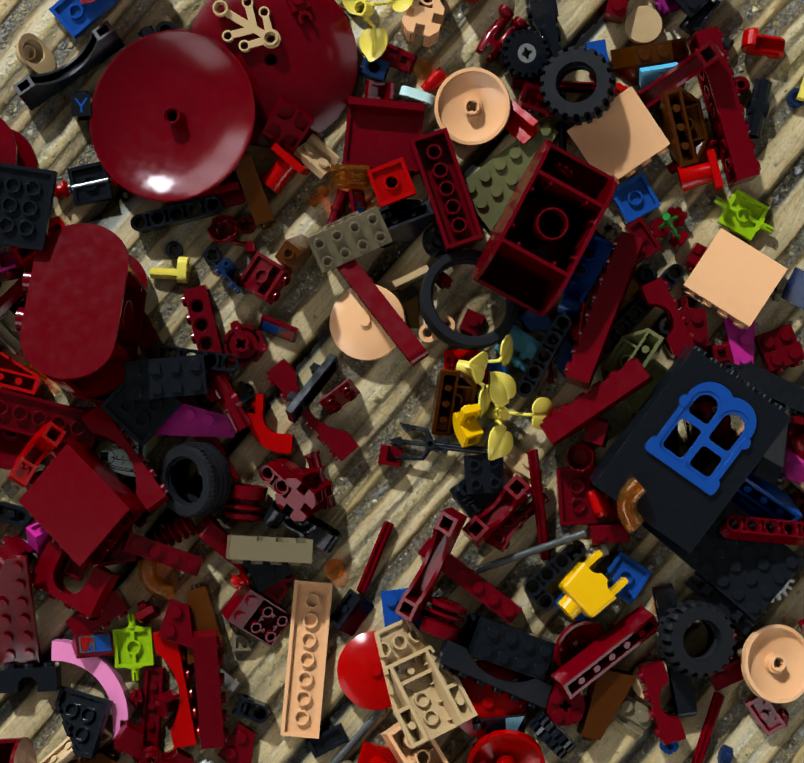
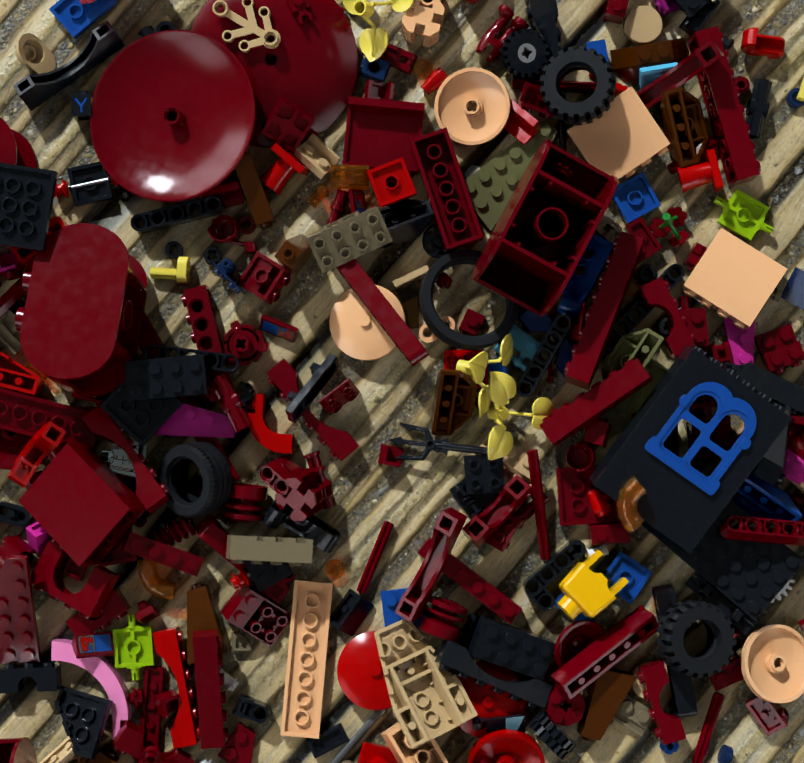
dark red wing [157,599,193,649] -> none
light aqua beam [399,86,435,107] -> none
yellow brick [453,403,484,448] -> none
dark grey bar [476,529,587,574] -> none

